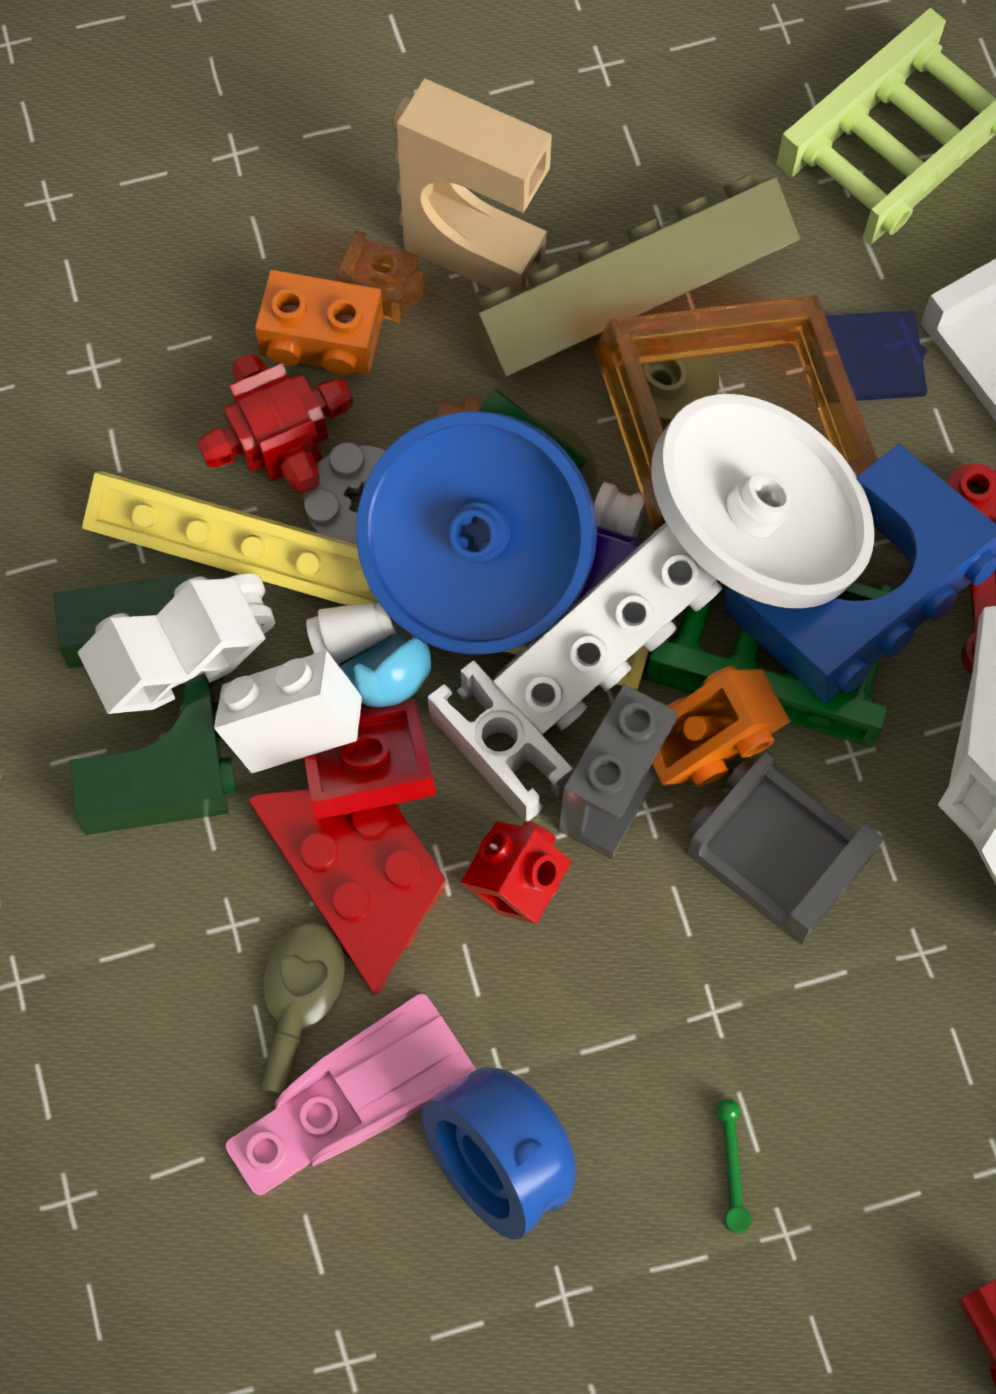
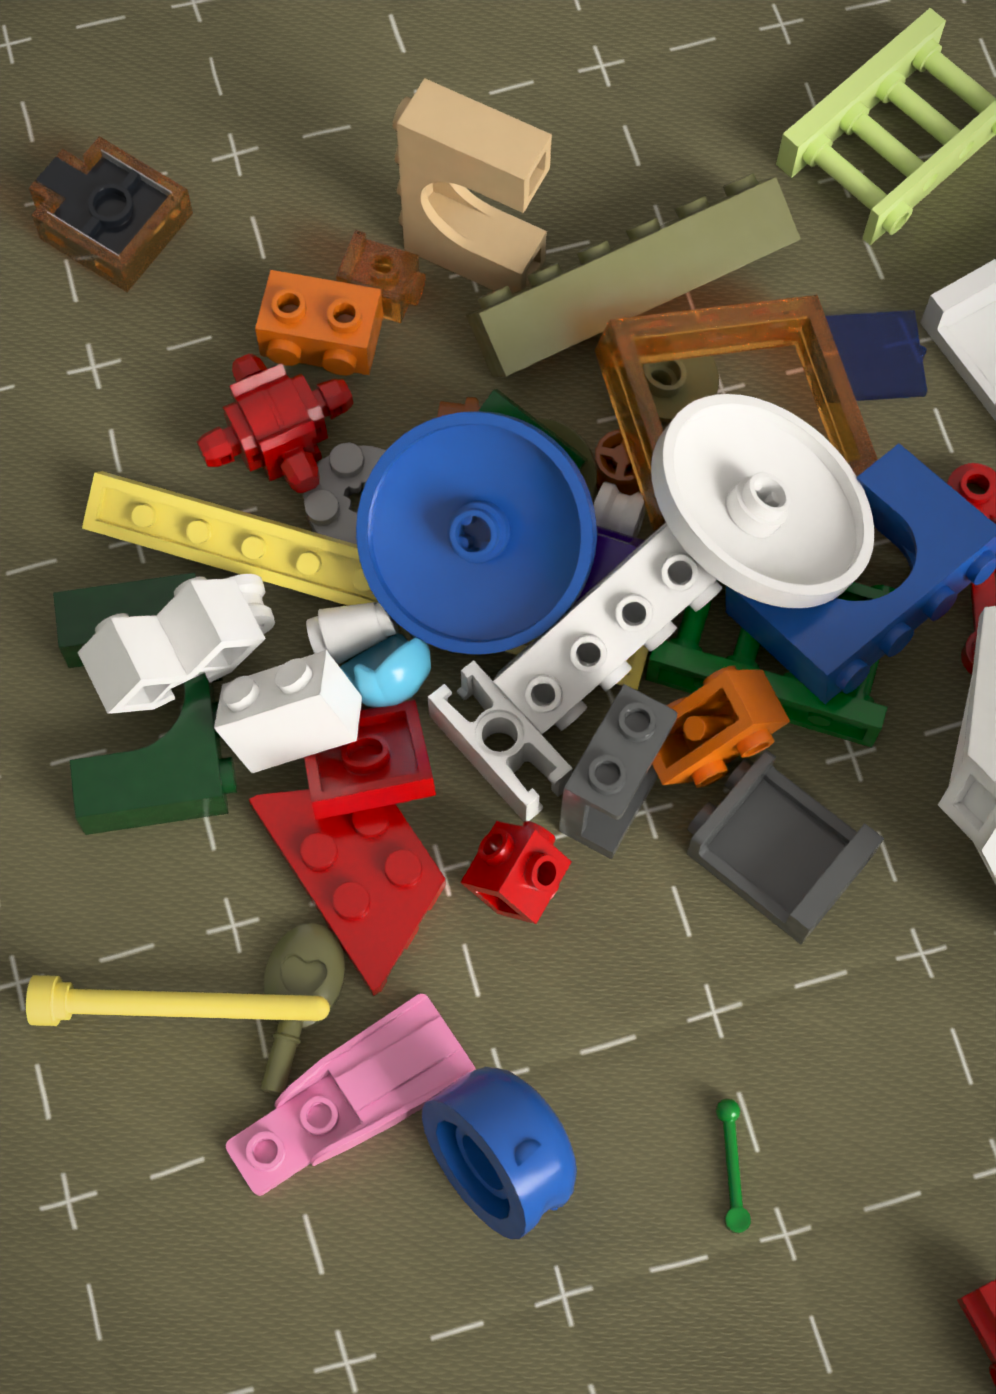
none -> light yellow piece [26,975,330,1026]
none -> piece [29,136,193,292]
none -> dark orange wheel [595,429,652,496]

